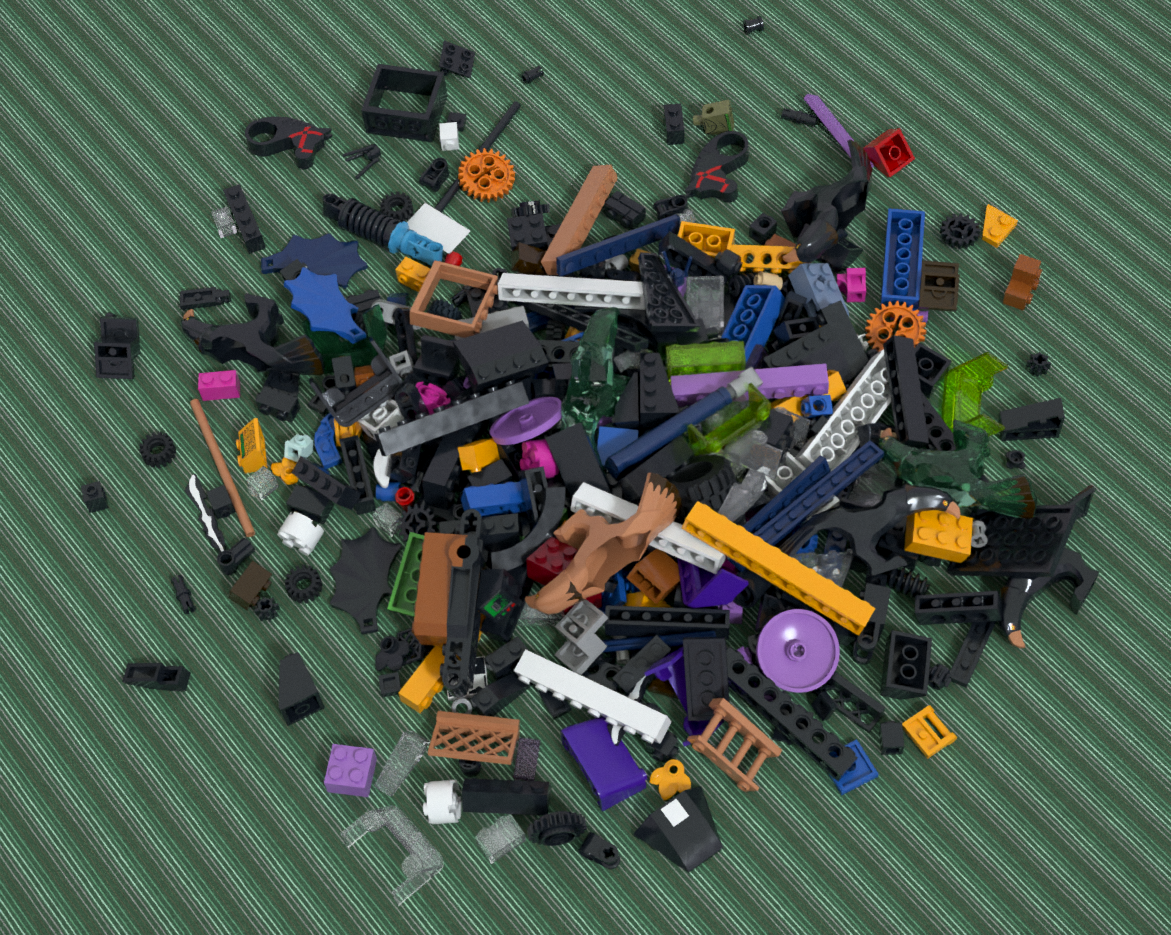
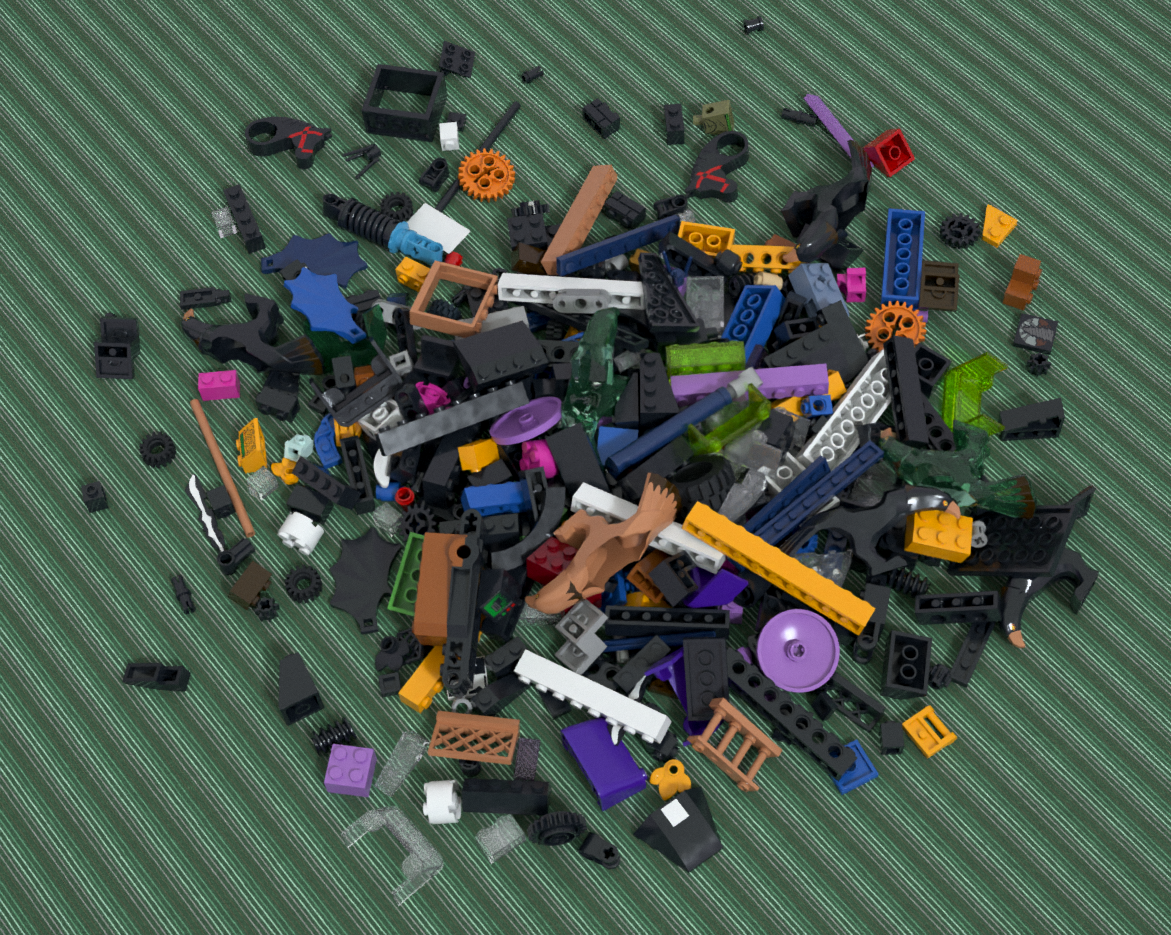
black brick [749,213,777,246] -> none
black plate [1006,450,1026,469] -> none
none -> black piece [311,717,357,756]
none -> light grey piece [553,289,611,314]
none -> black brick [582,98,620,139]
none -> black brick [649,550,699,607]
none -> black tile [1013,313,1058,355]

